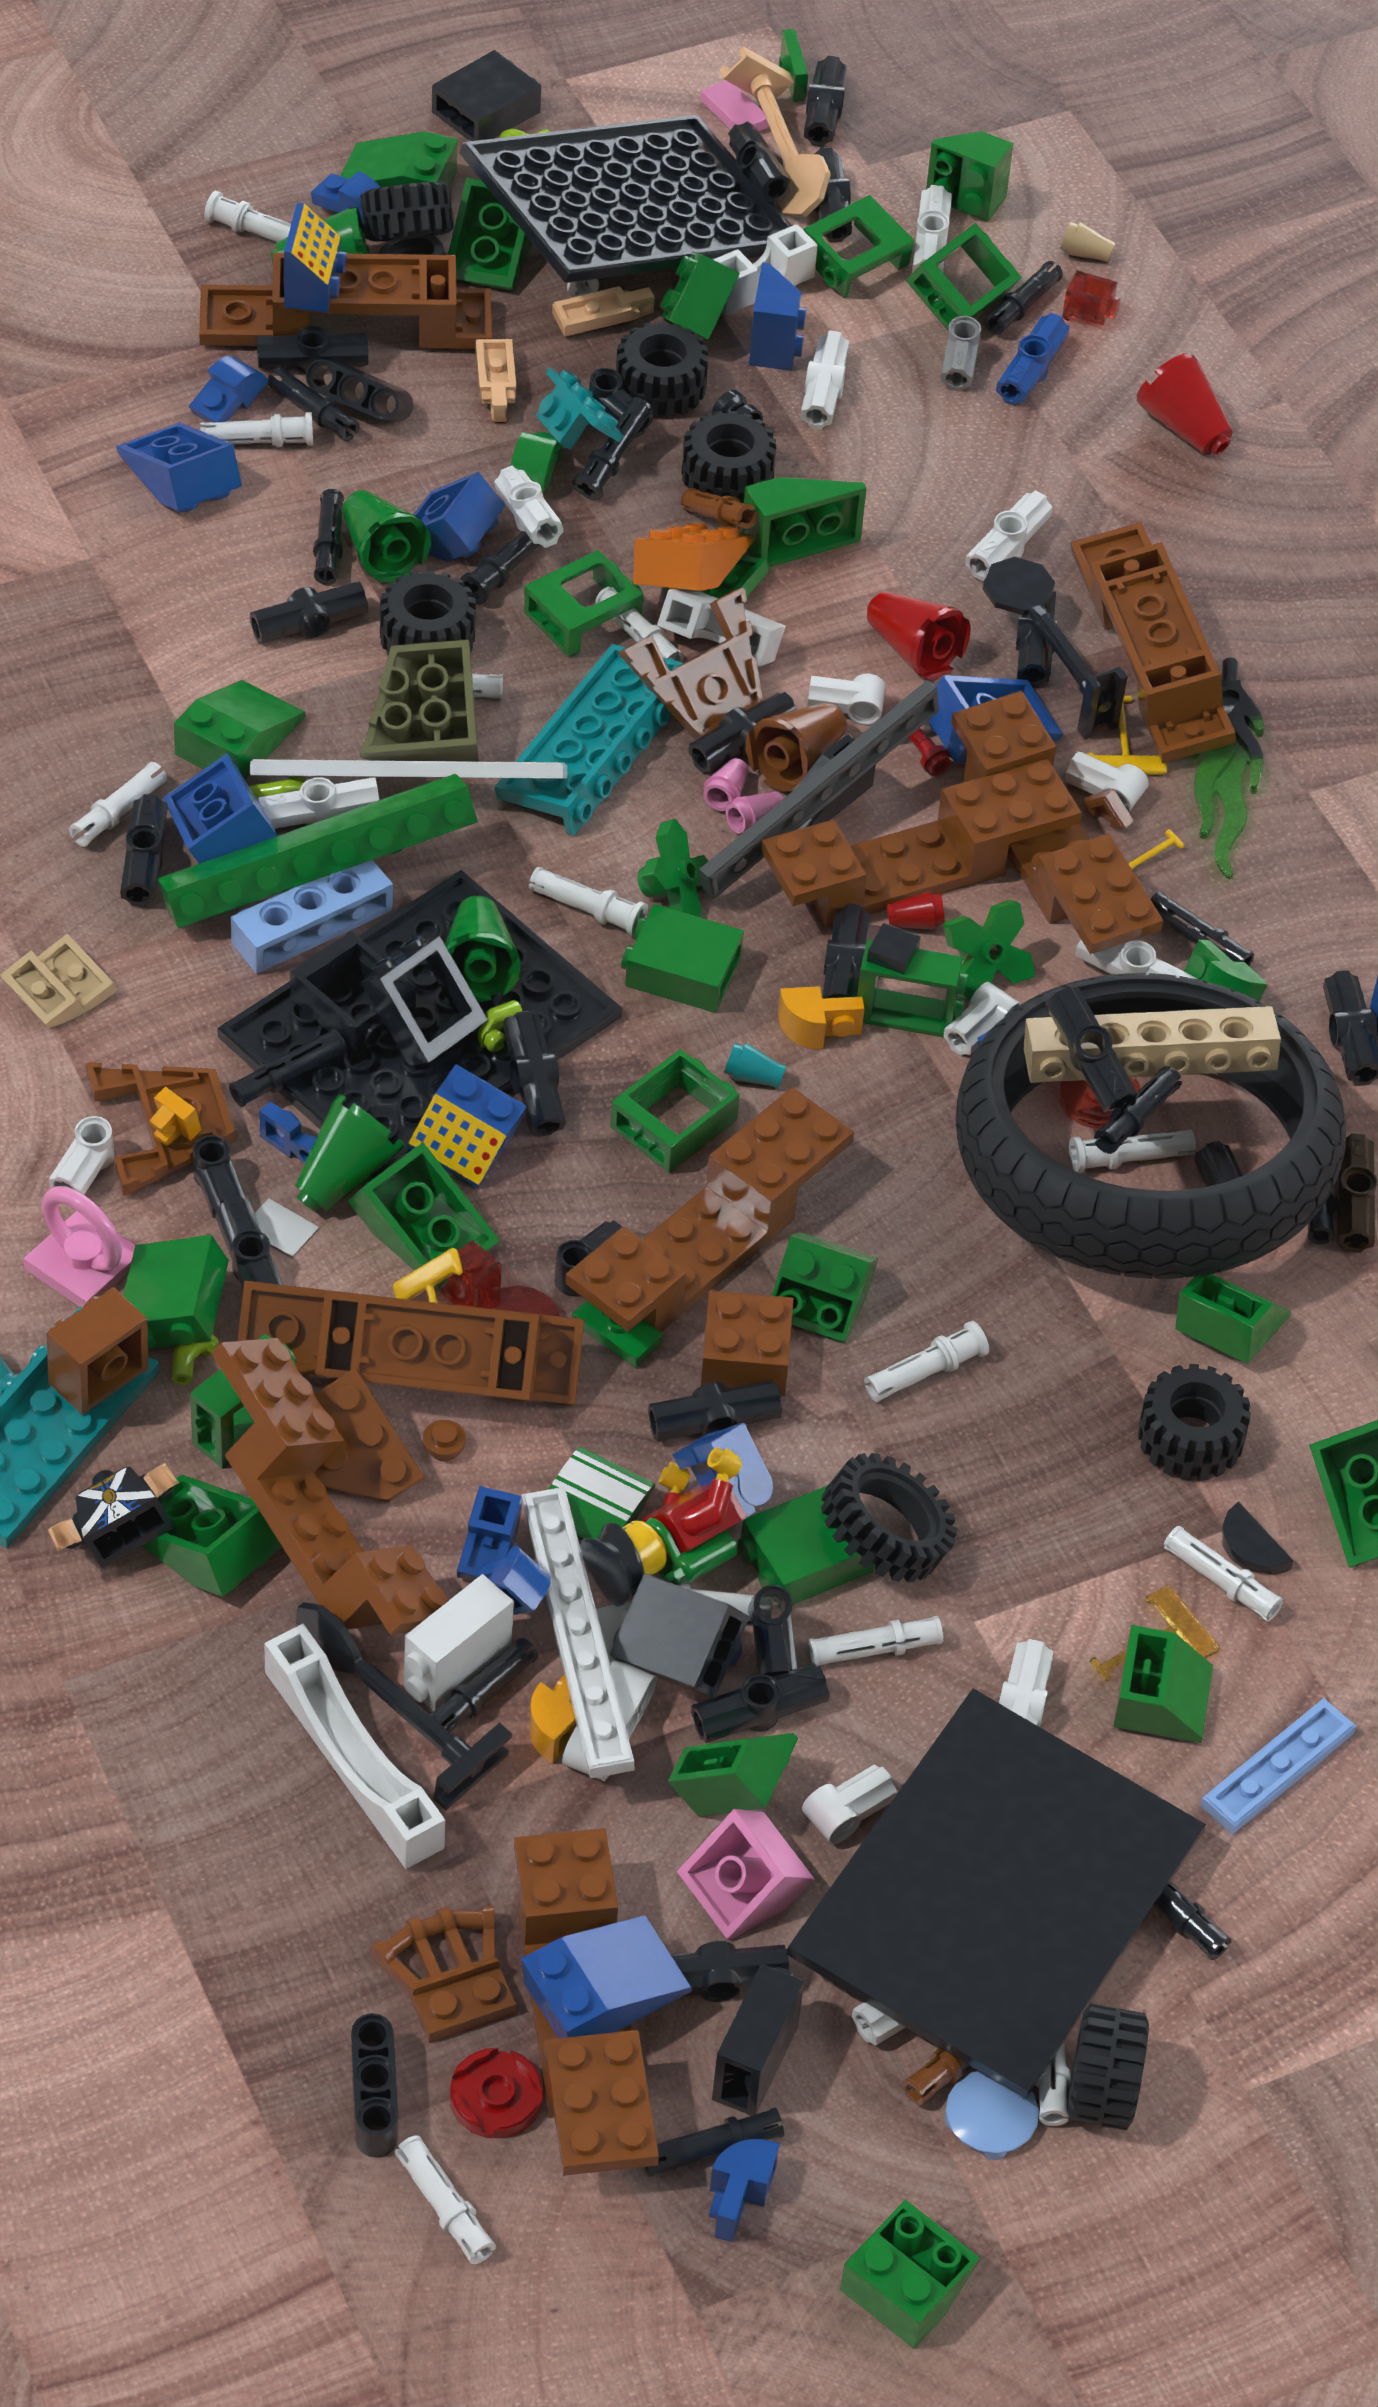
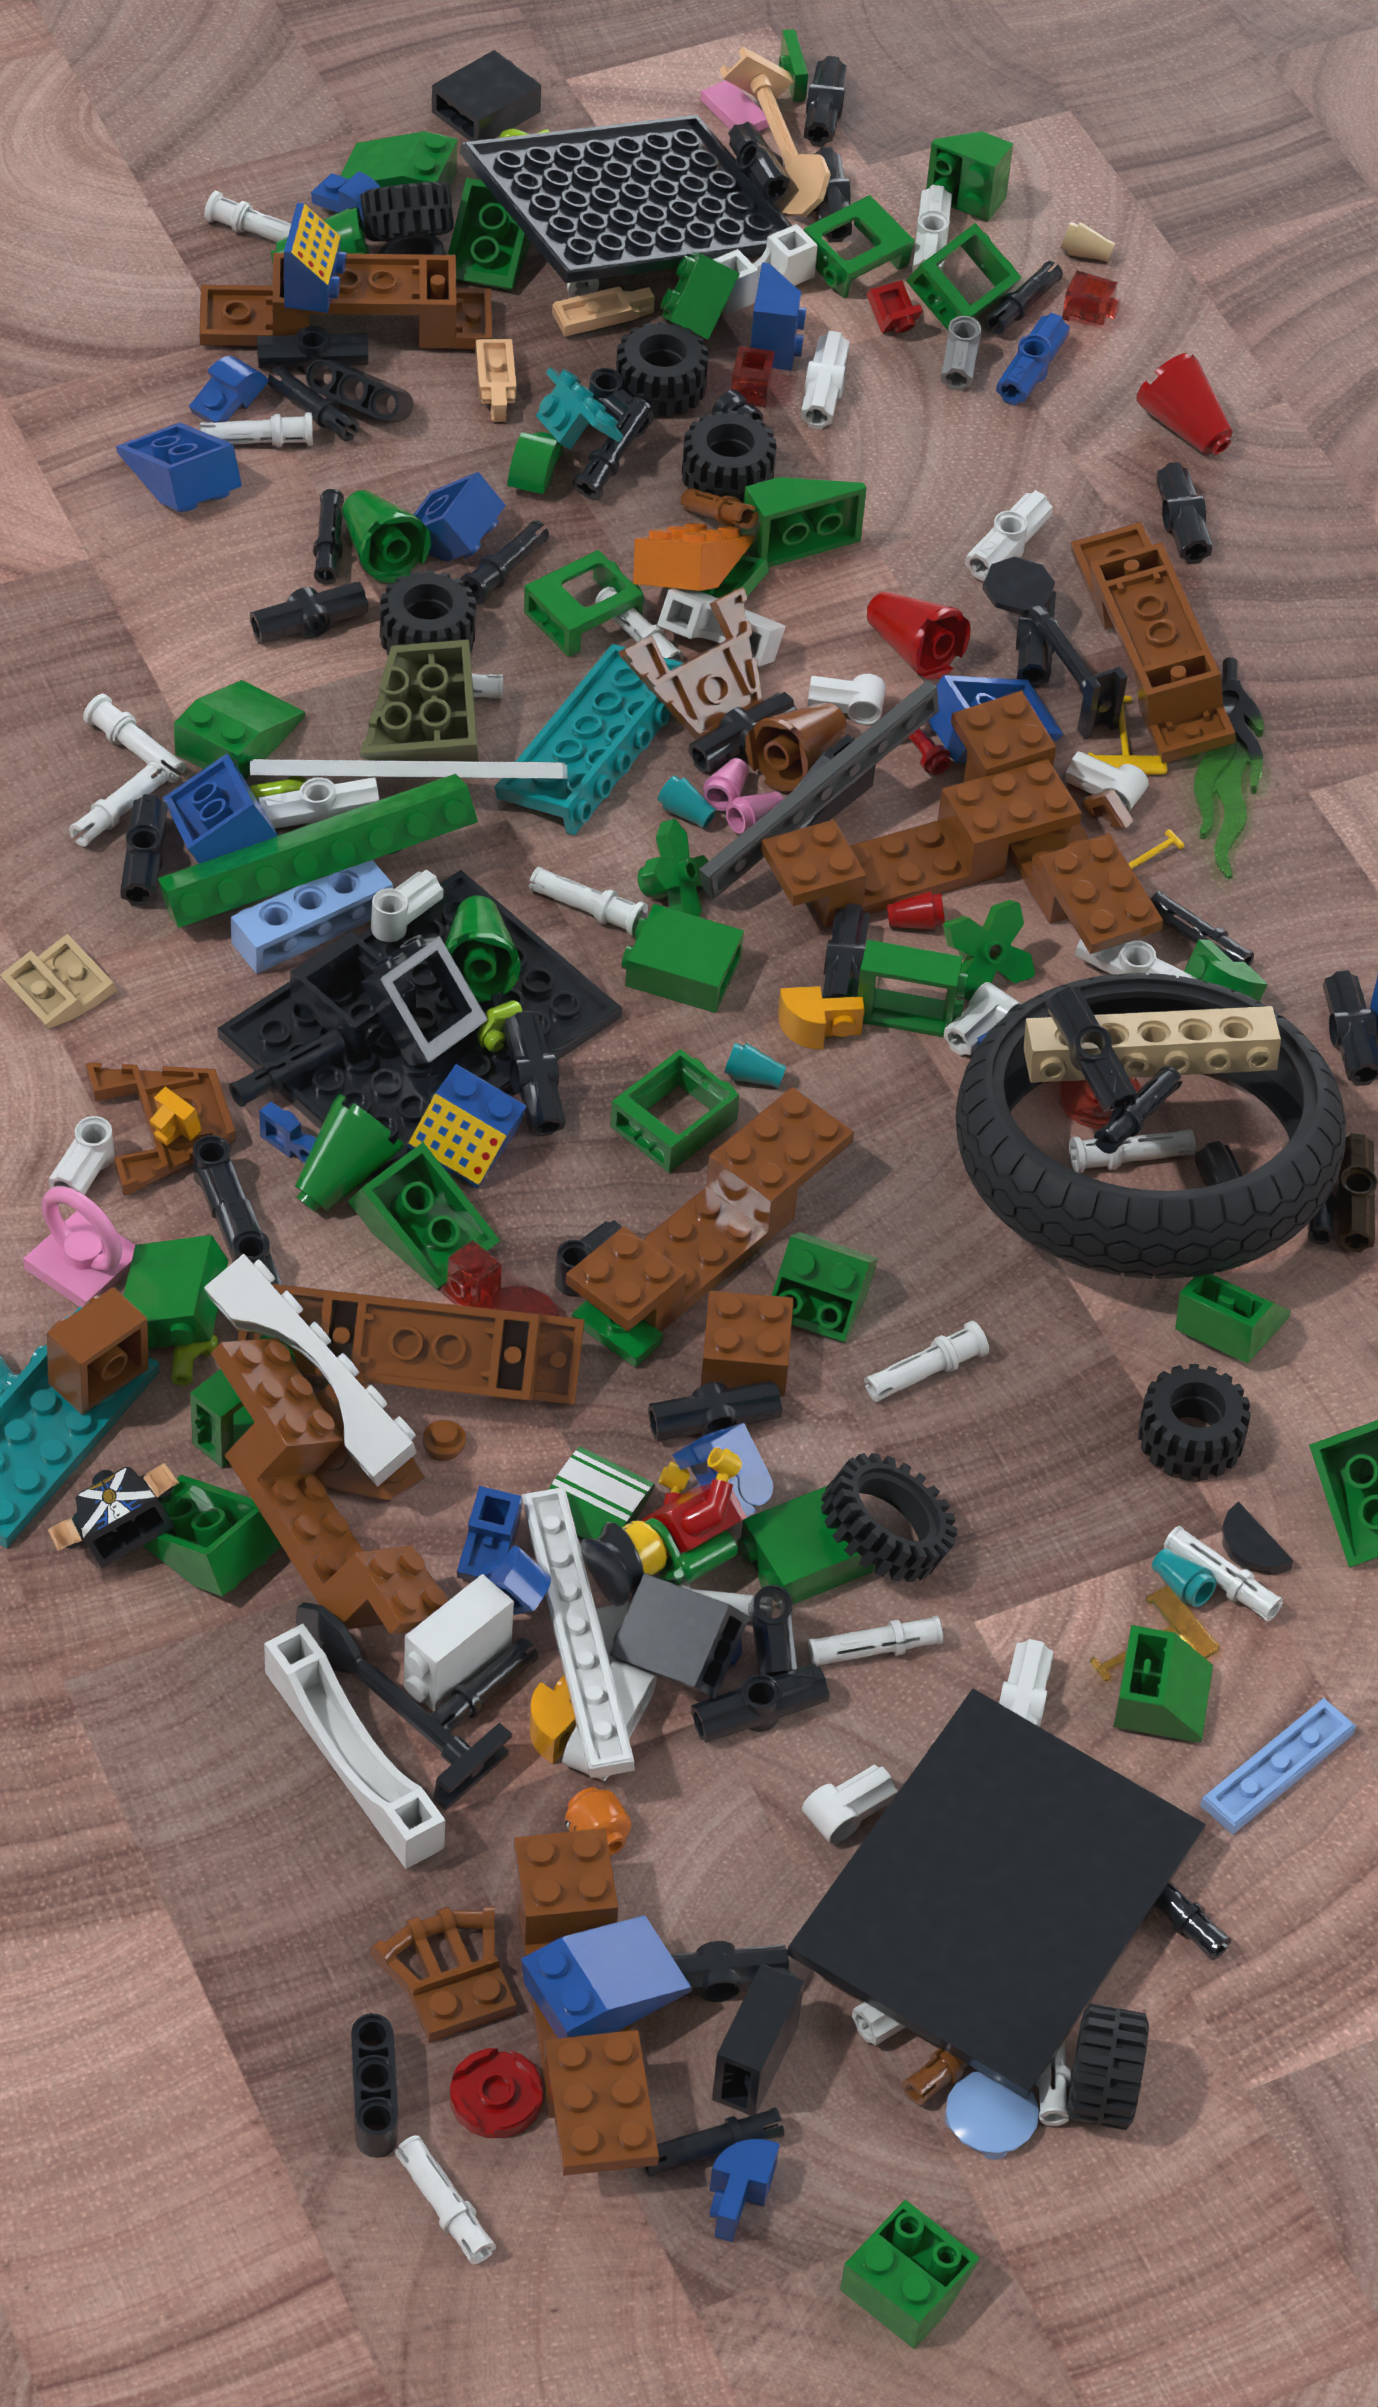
white sticker [255,1198,319,1257] -> none
yellow piece [393,1248,463,1303] -> none
white piece [494,465,564,548] -> none
green slope [667,1733,799,1816] -> none
bright pink slope [677,1809,814,1940] -> none
black tile [867,923,921,974] -> none
none -> white pin [83,694,186,783]
none -> white arch [204,1254,417,1487]
none -> white piece [371,870,443,942]
none -> orange head [564,1787,632,1856]
none -> teal cone [657,775,717,829]
none -> clear red brick [731,346,775,408]
none -> red bracket [866,280,923,334]
none -> teal cone [1152,1548,1217,1607]
none -> black piece [1156,462,1212,564]

